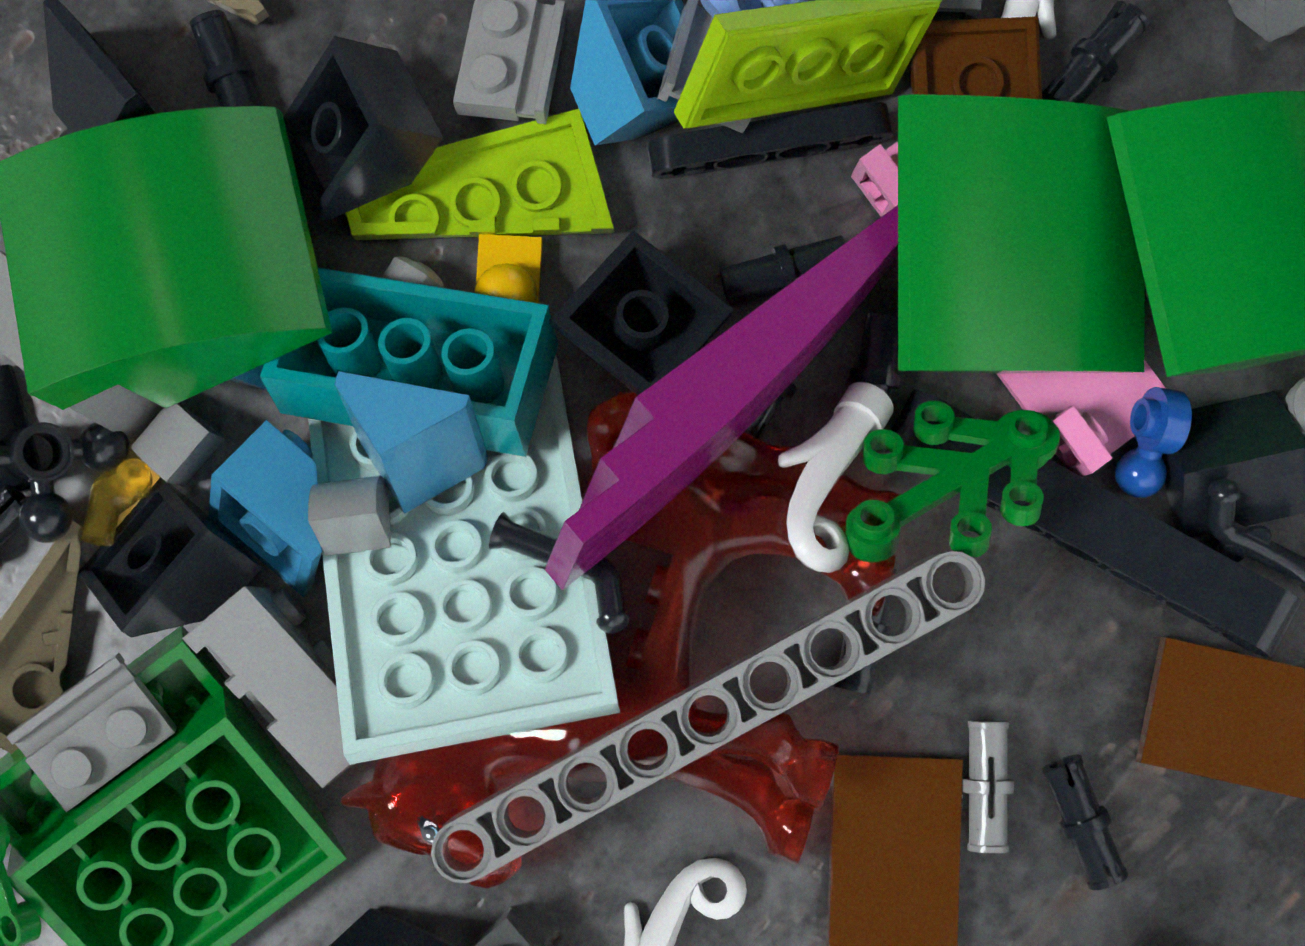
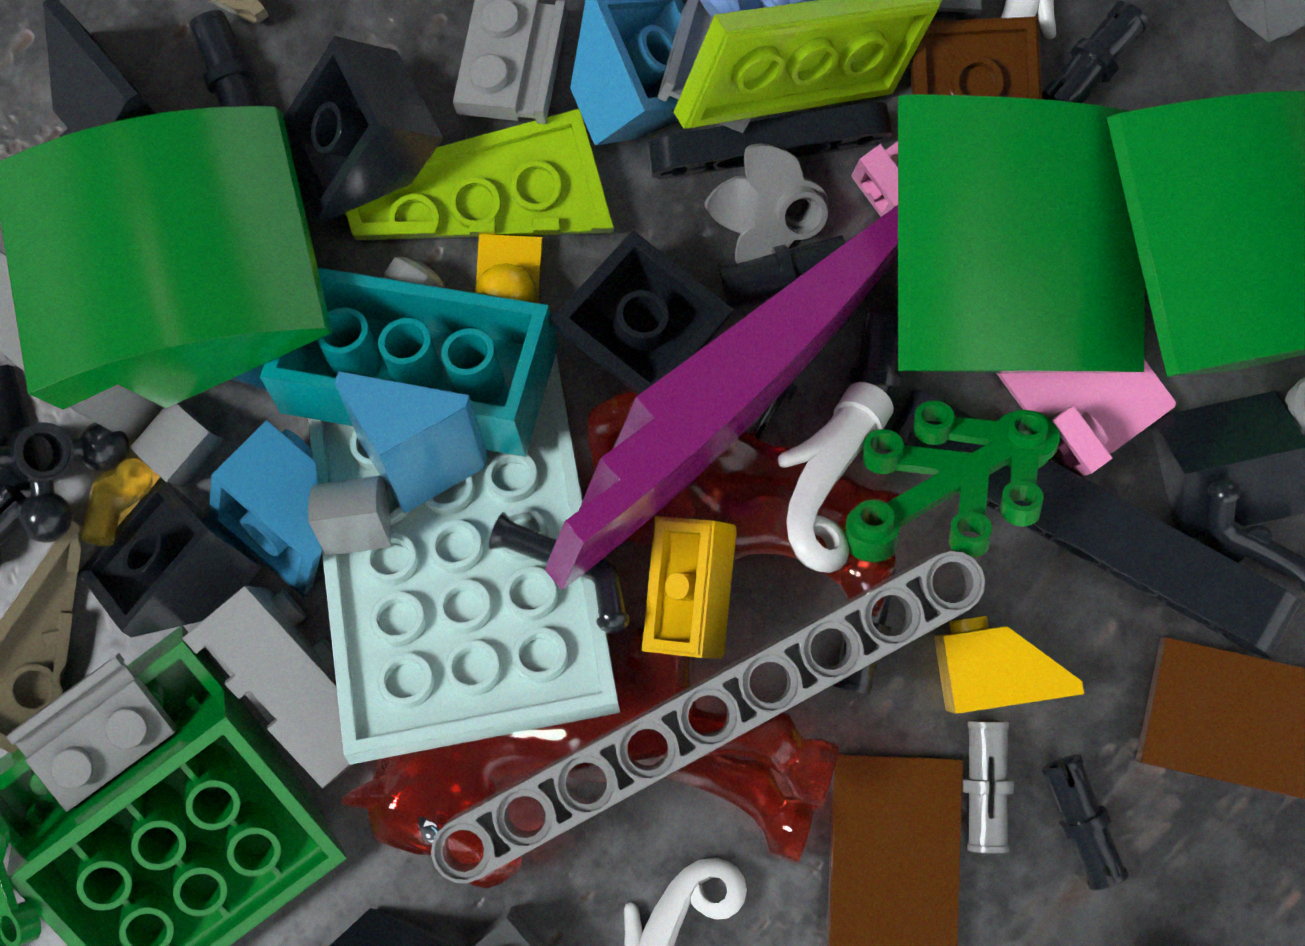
blue plate [1115,387,1192,498] -> none
none -> yellow slope [642,516,736,659]
none -> light grey plate [705,143,829,264]
none -> yellow slope [934,615,1084,714]

